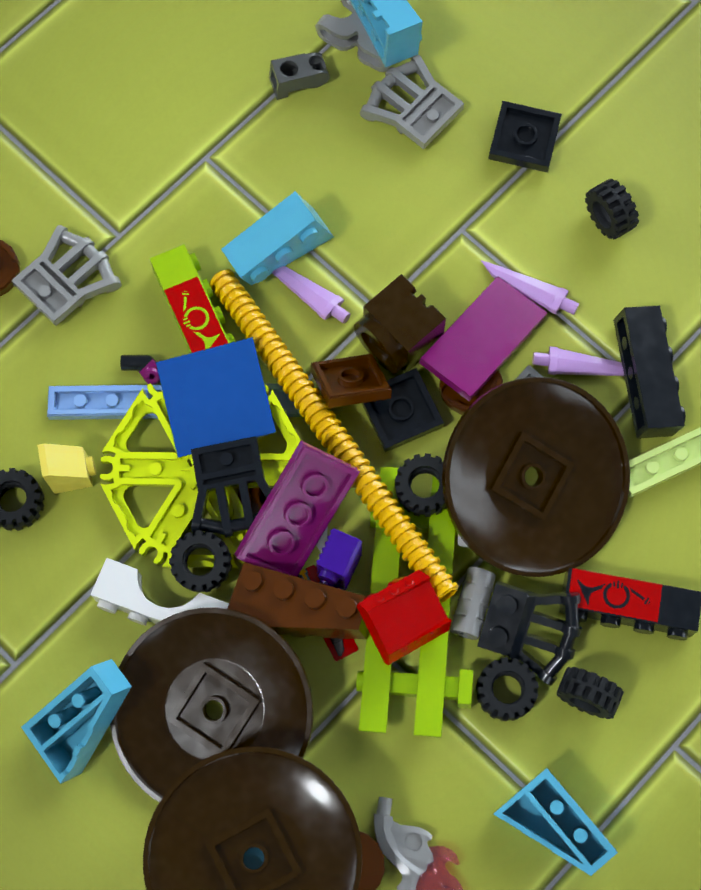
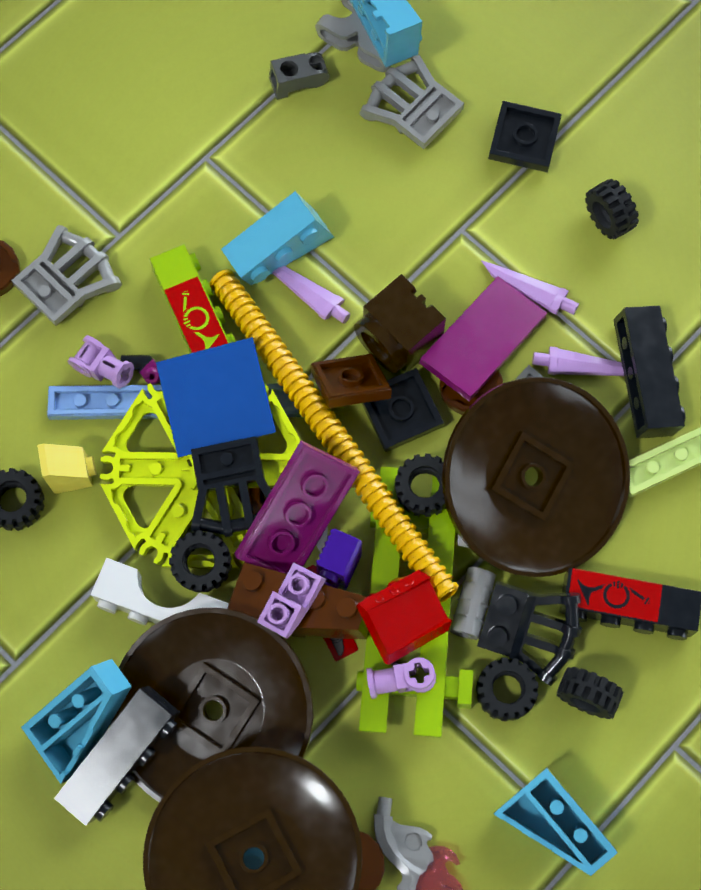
none -> brick [54,686,180,826]
none -> lavender connector [67,335,134,389]
none -> lavender slope [257,562,326,639]
none -> lavender connector [366,658,436,699]

